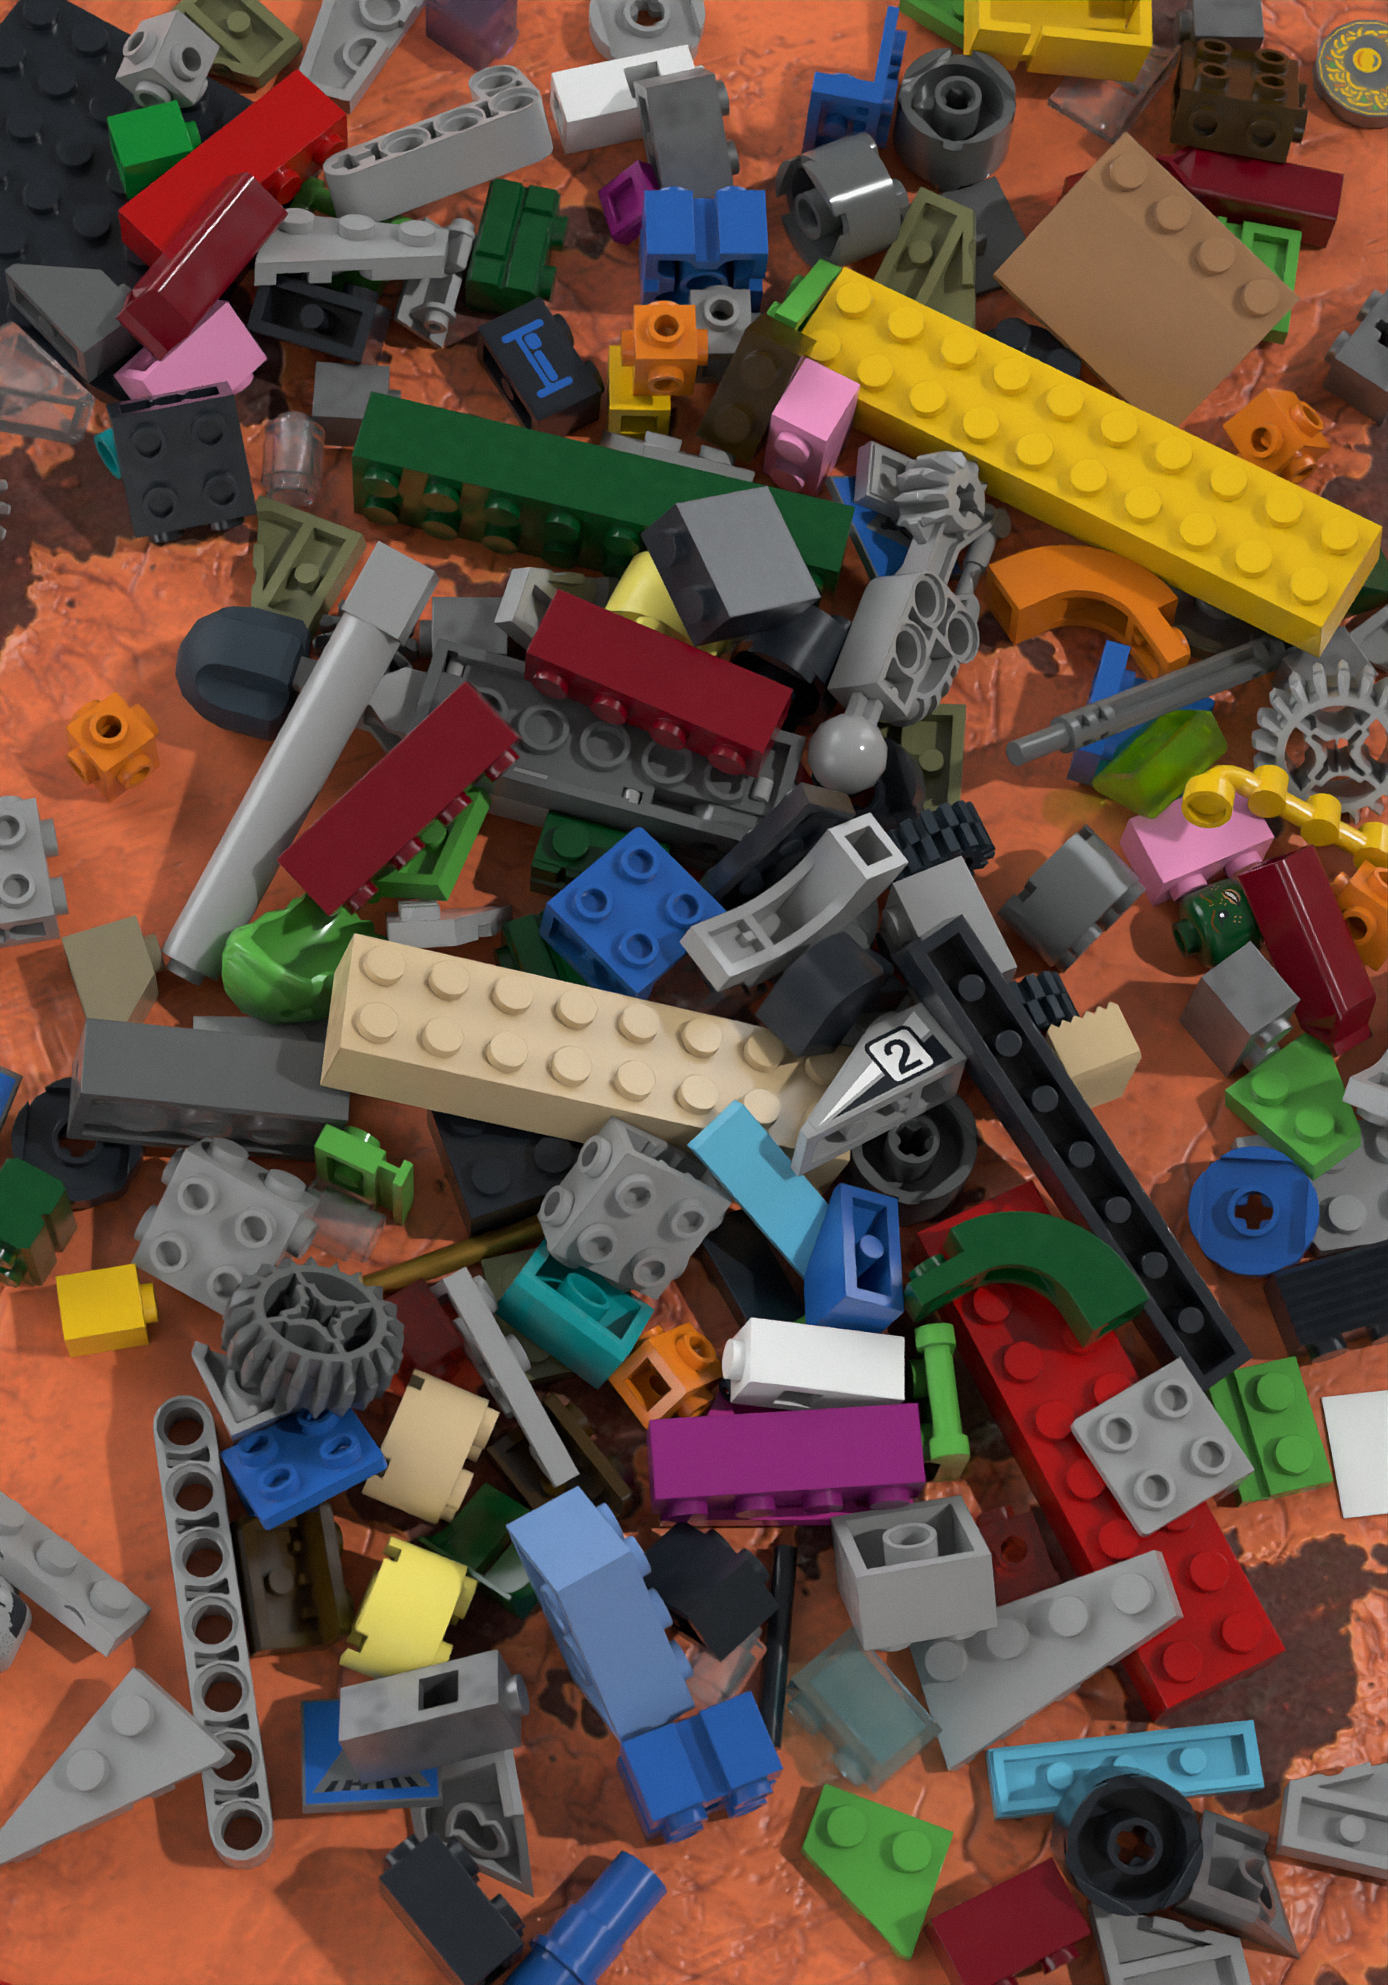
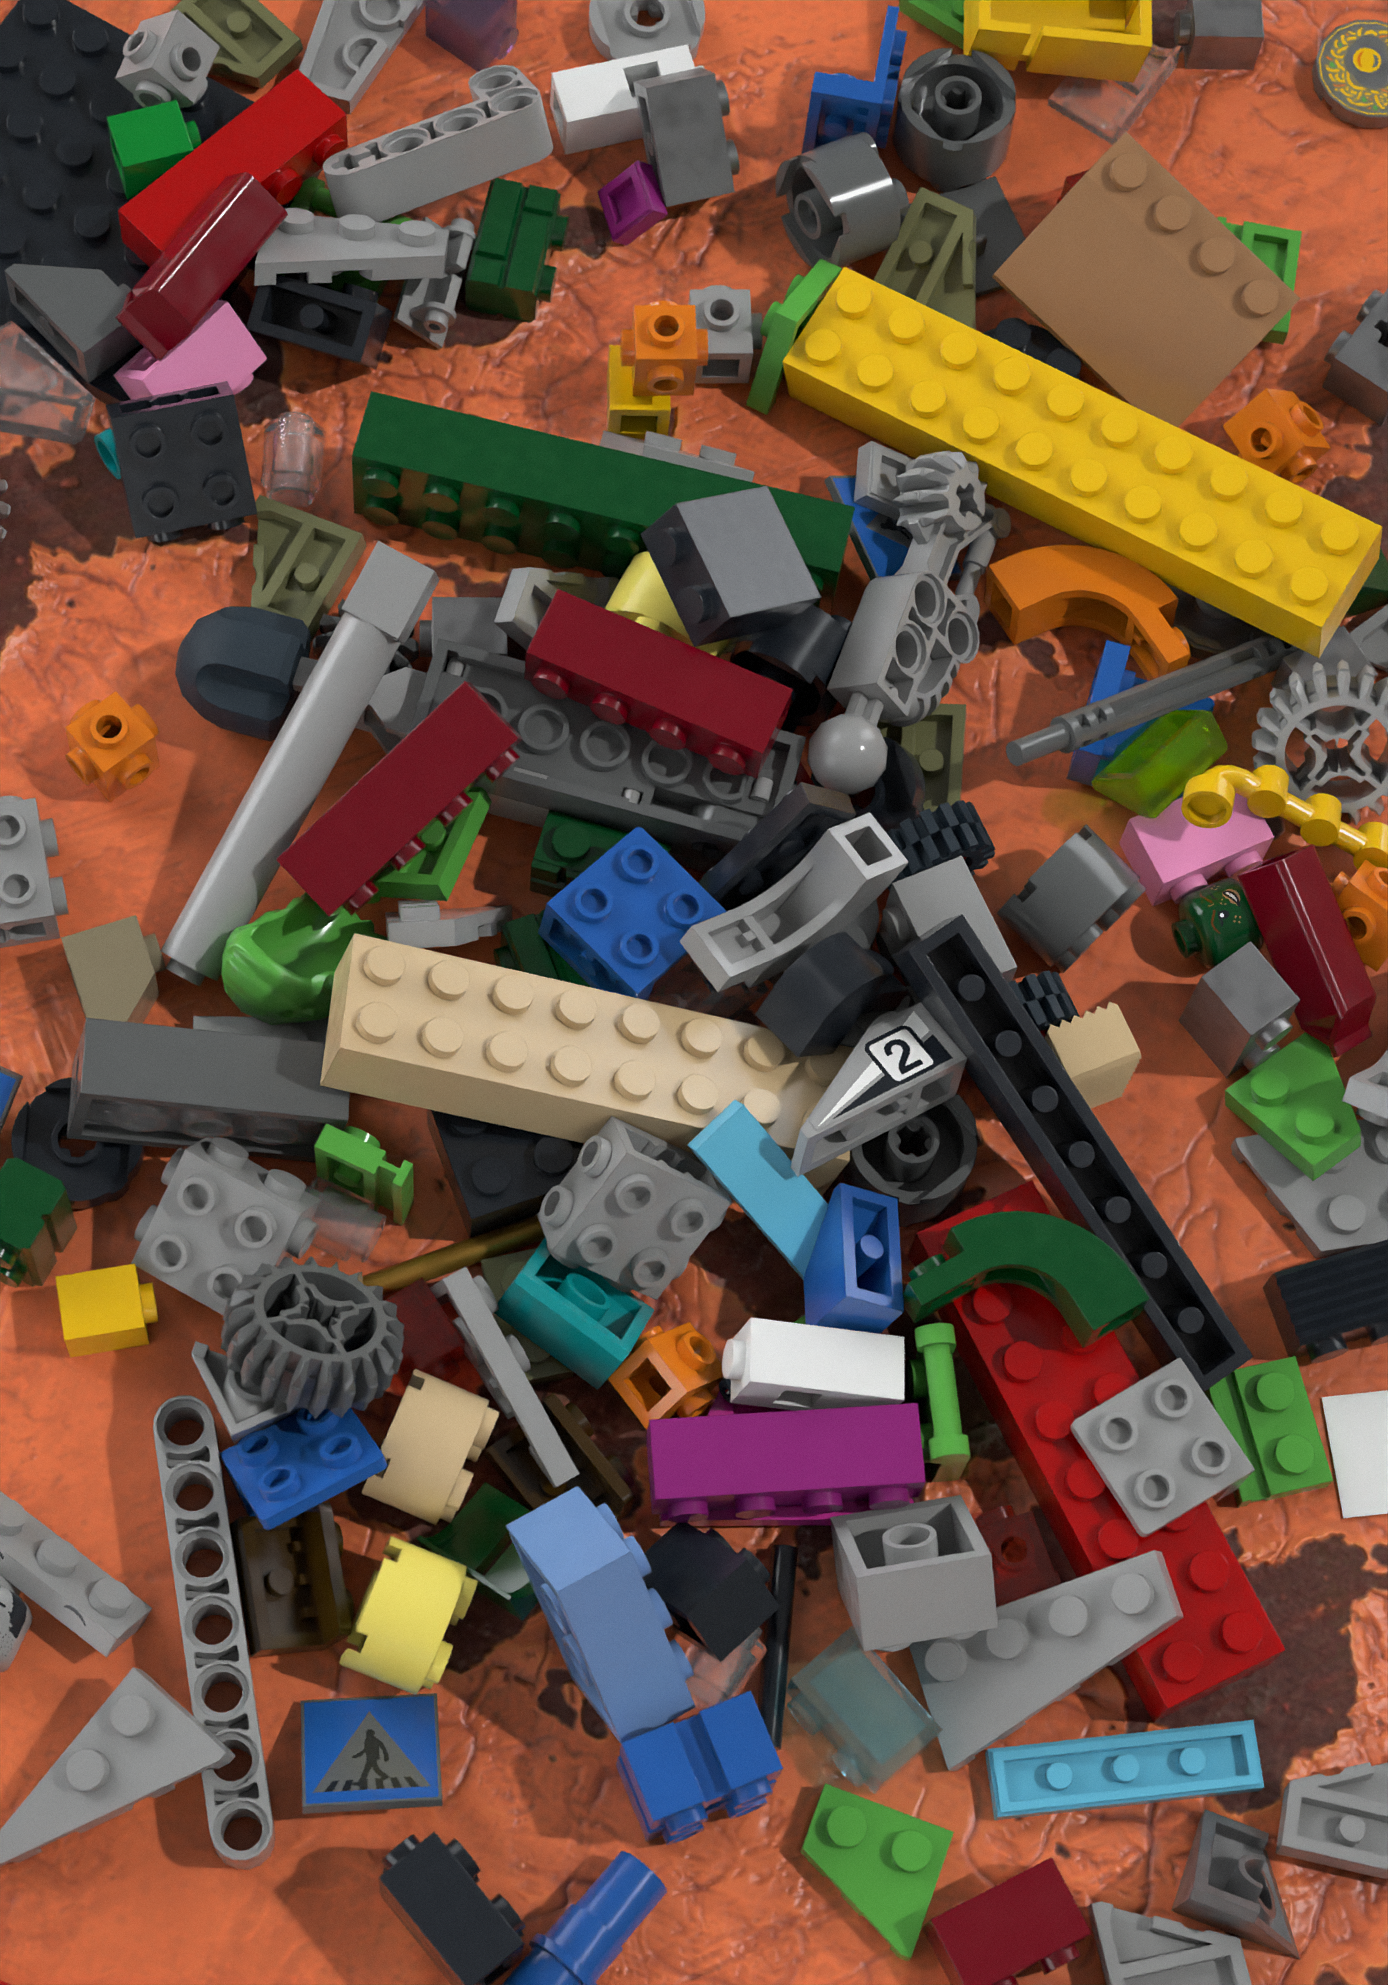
flat silver brick [312,362,401,447] -> none
flat silver brick [339,1649,530,1785] -> none
light grey slope [410,1749,534,1897] -> none
black brick [477,297,605,437] -> none
blue brick [639,186,769,313] -> none
dark brown brick [695,313,817,464] -> none
black slope [696,1209,805,1329] -> none
bright pink brick [762,357,860,497] -> none
black brick [1051,1766,1203,1917] -> none
dark red piece [1155,146,1344,248] -> none
dark brown brick [1170,38,1308,164] -> none
blue plate [1188,1146,1320,1278] -> none

